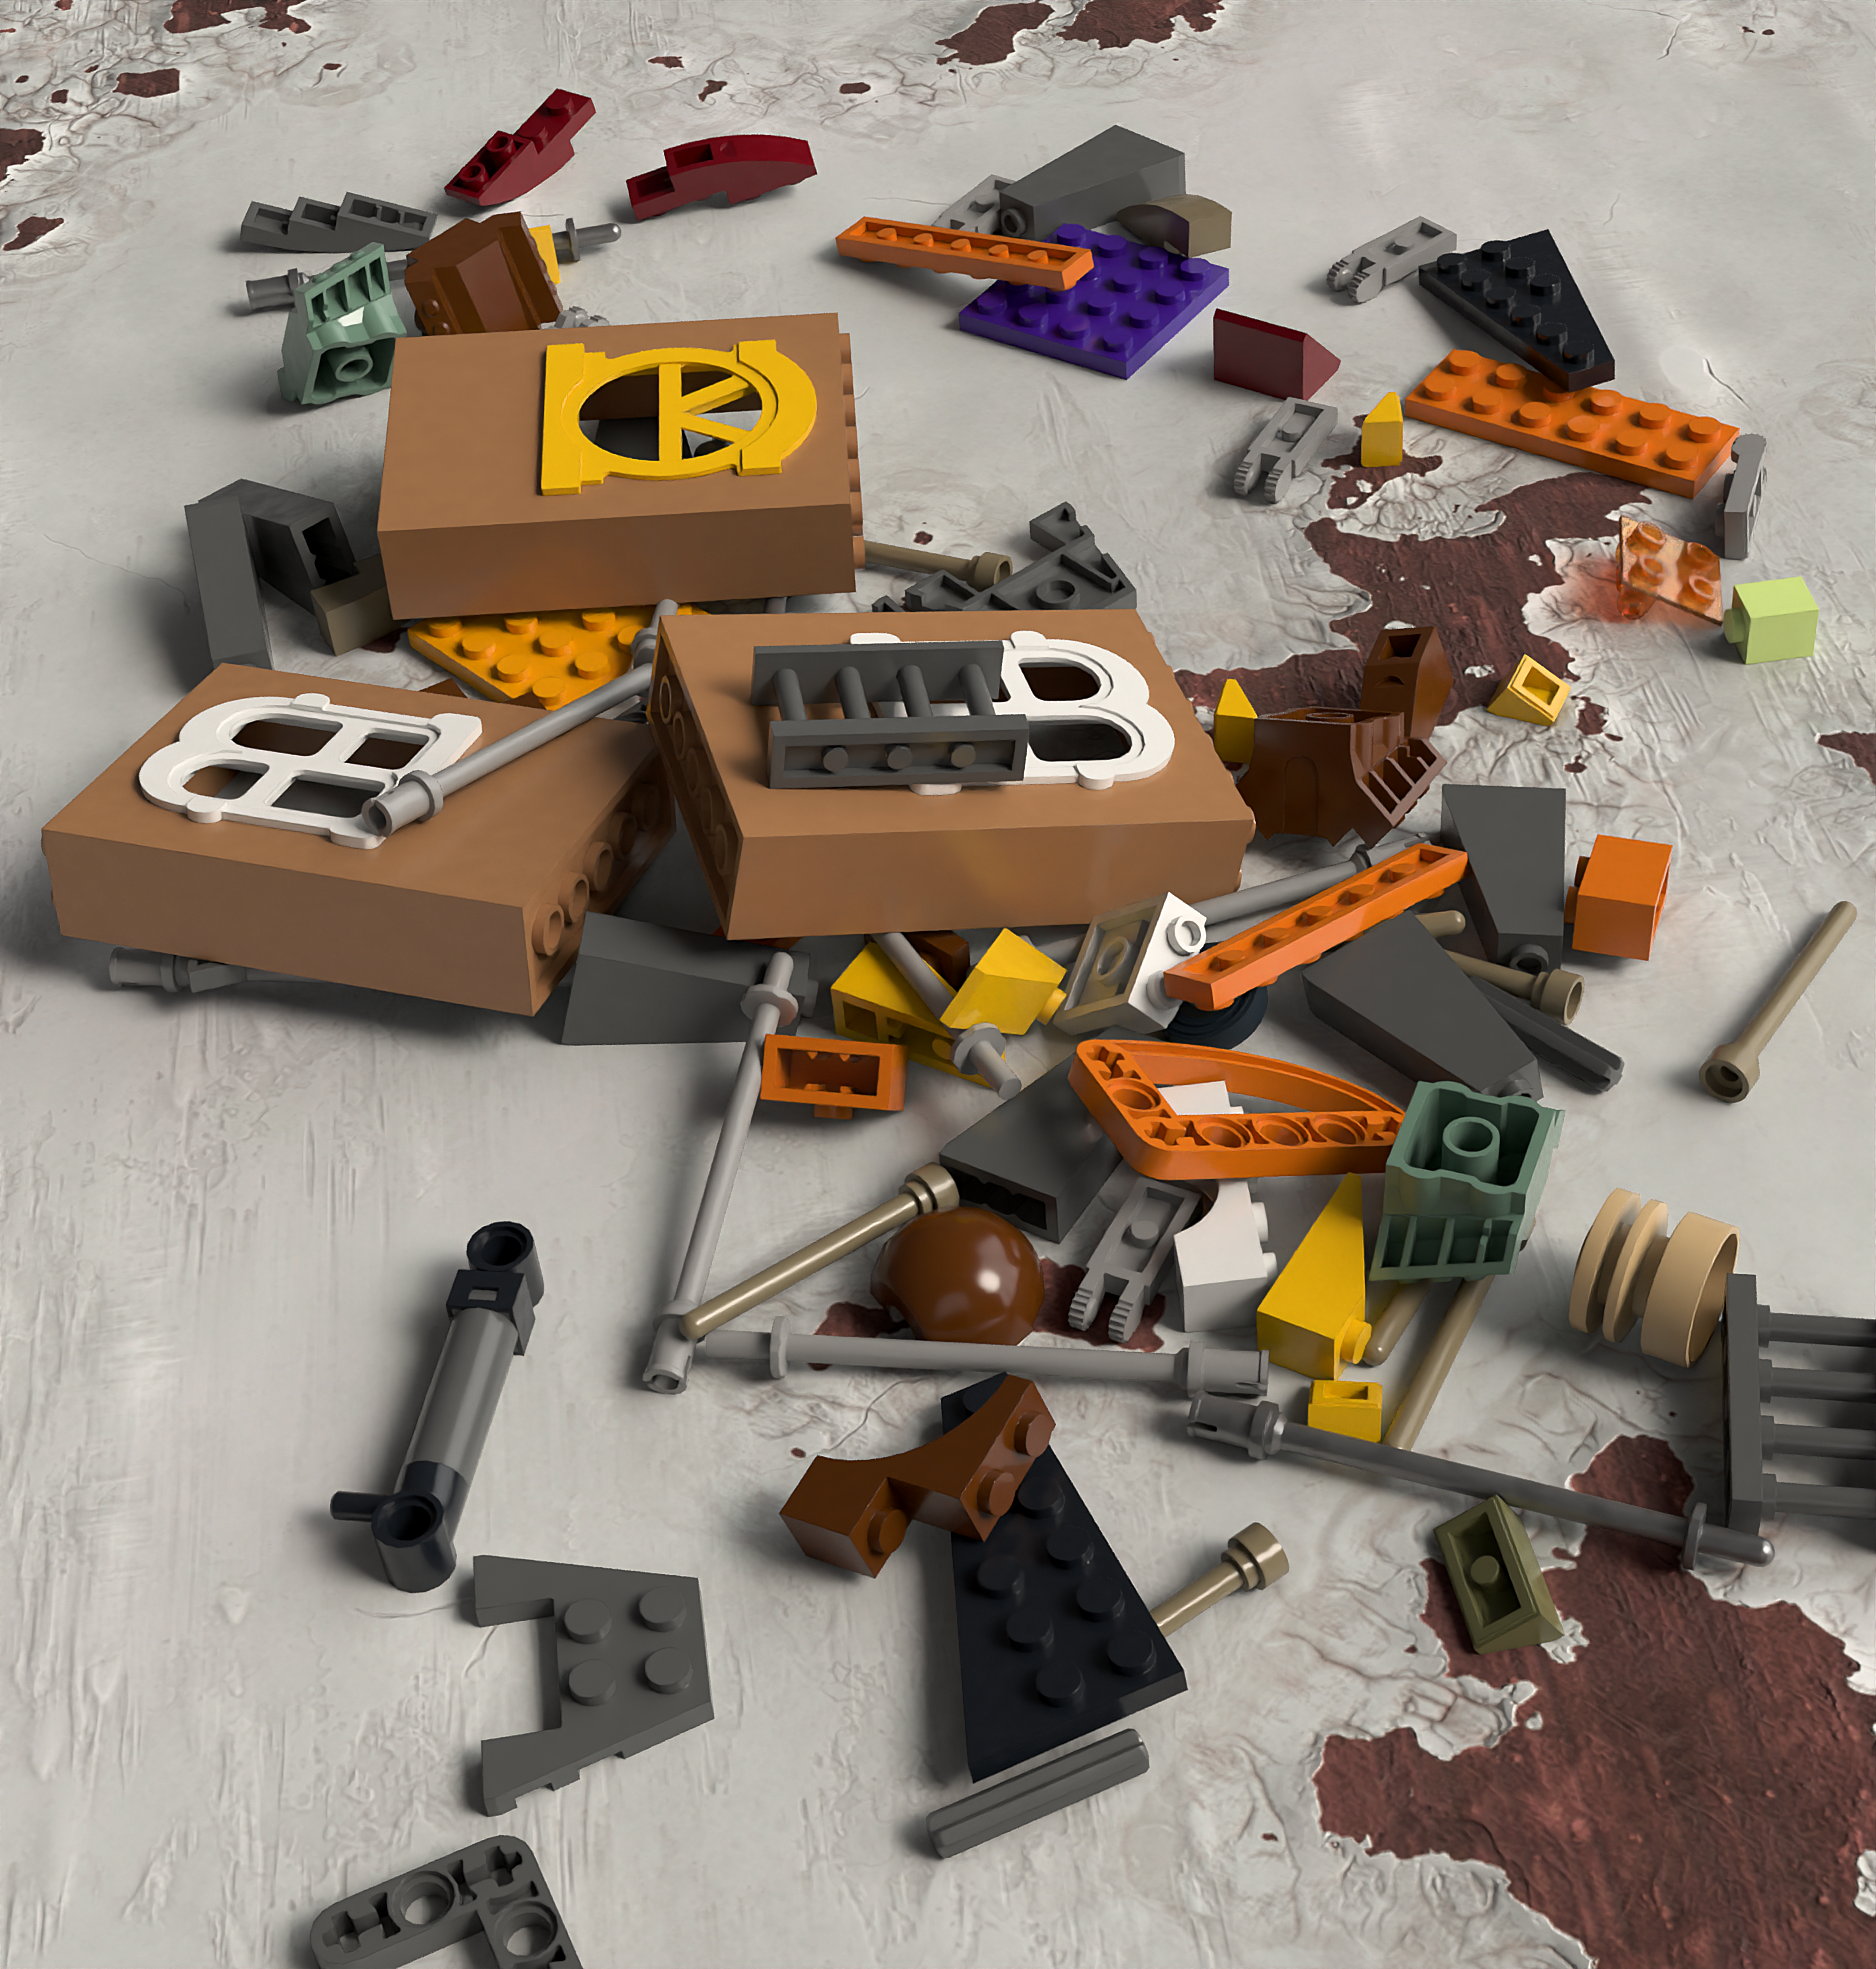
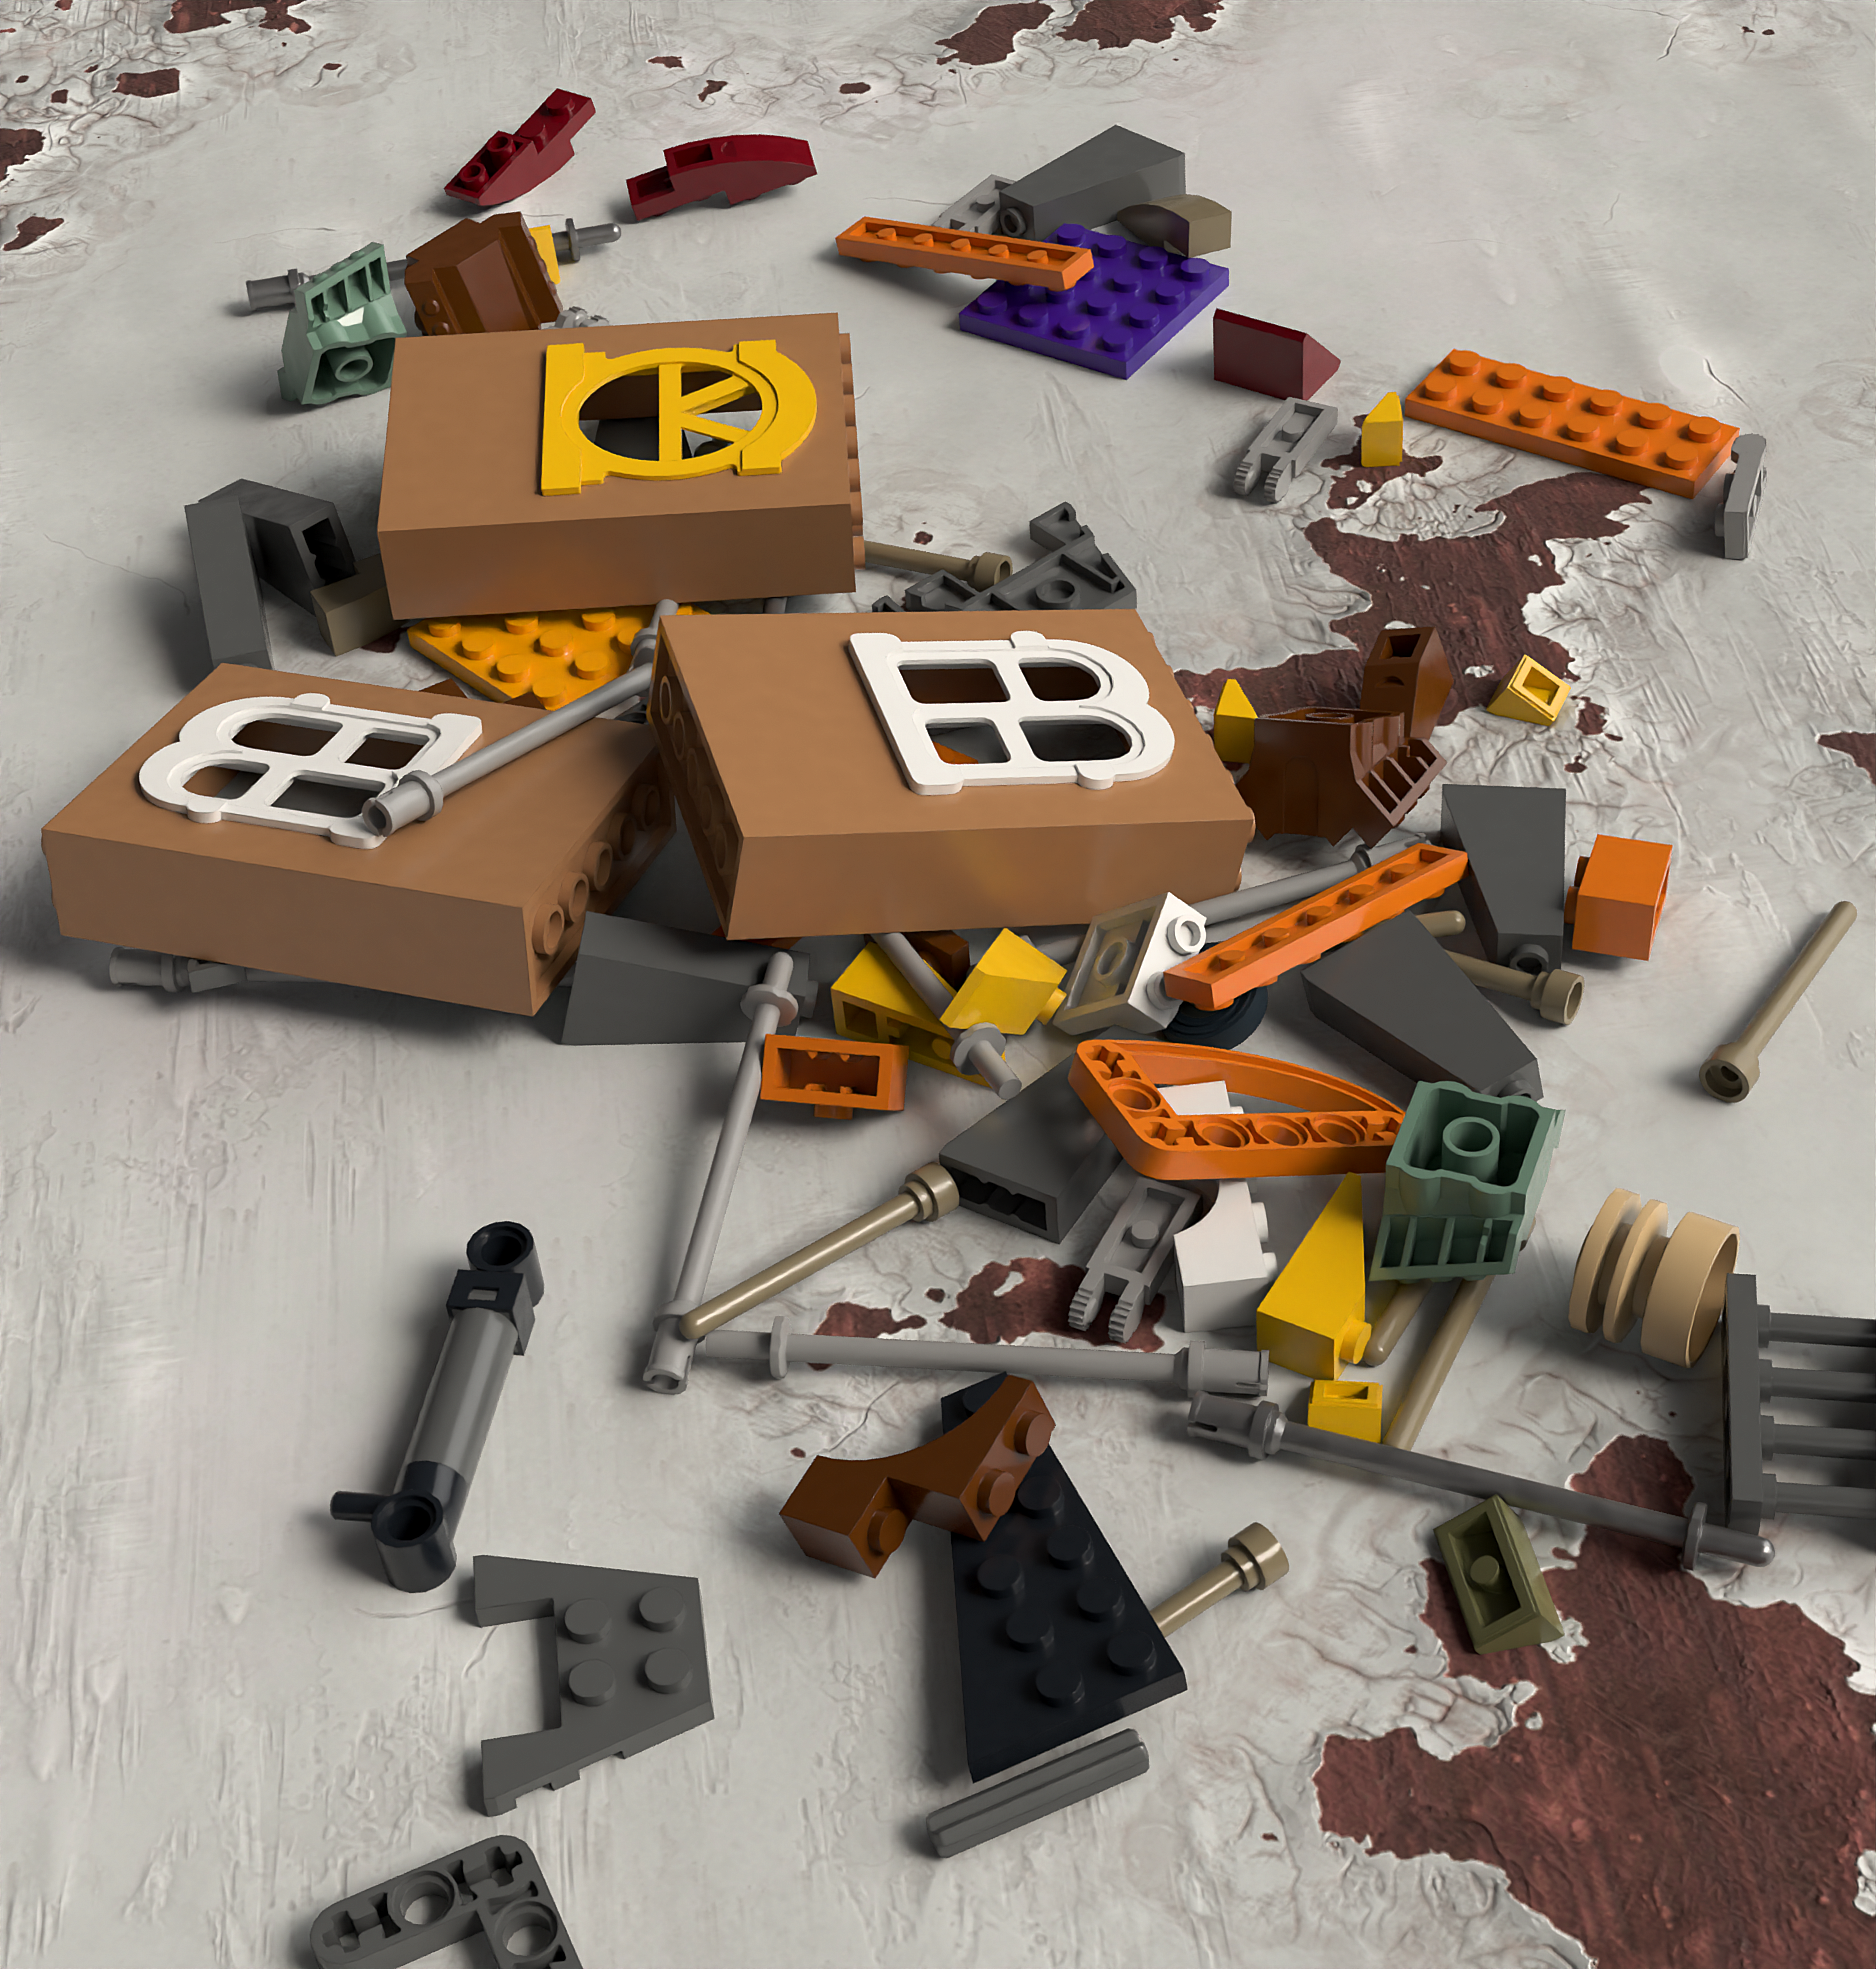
dark grey slope [240,192,438,253] -> none
dark grey fence [751,640,1030,789] -> none
reddish brown cylinder [870,1205,1045,1346] -> none
light grey hinge [1326,216,1457,304] -> none
black wing [1418,229,1615,393] -> none
dark grey axle [1469,976,1625,1092] -> none
clear orange hinge [1615,514,1723,627] -> none
yellowish green brick [1723,576,1819,665] -> none

